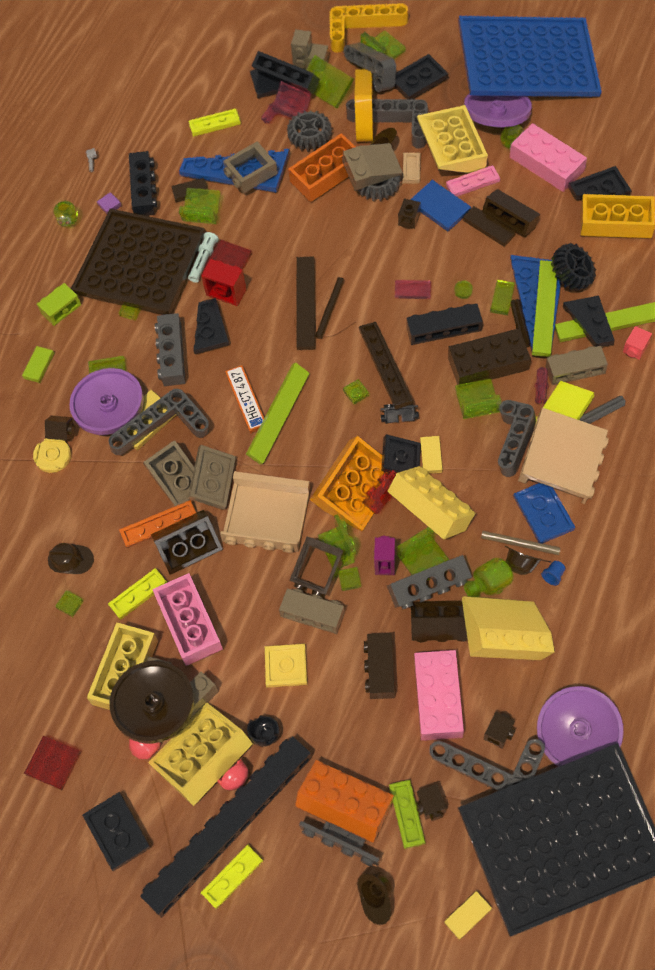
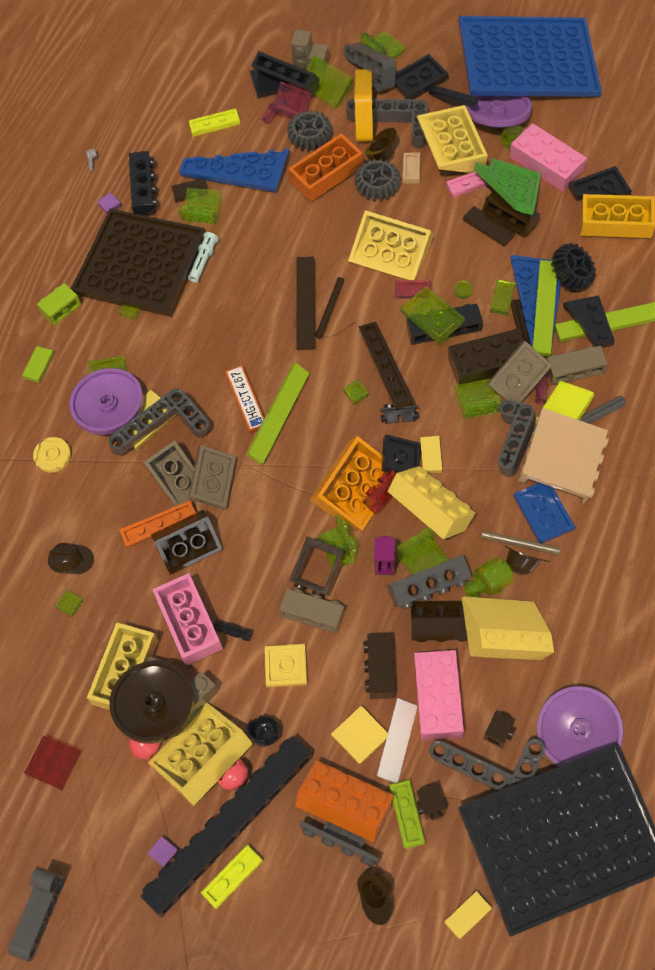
dark brown brick [45,415,75,440] -> none
clear neon green head [54,201,78,227] -> none
black plate [82,792,151,872] -> none
neon yellow tile [108,568,167,620] -> none
dark grey brick [155,313,186,386] -> none
black wing [193,298,229,354] -> none
red brick [201,259,247,307] -> none
clear red tile [205,240,252,270] -> none
tan panel [220,471,311,553] -> none
dark tan window [223,141,278,193] -> none
yellow beam [330,4,408,53] -> none
clear neon green tile [338,567,361,591] -> none
dark tan slope [342,143,403,191] -> none
dark brown brick [398,198,421,229] -> none
blue tile [410,180,471,232] -> none
blue piece [541,561,566,586] -> none
coral brick [623,326,652,360] -> none
none -> dark grey beam [8,867,64,962]
none -> medium lavender tile [147,837,178,867]
none -> black axle [214,619,252,641]
none -> light yellow tile [331,706,388,765]
none -> light yellow slope [348,211,434,282]
none -> white sticker [377,698,417,783]
none -> clear neon green tile [400,286,465,344]
none -> black axle [428,85,478,107]
none -> bright green wing [474,158,541,215]
none -> dark tan plate [487,341,553,402]

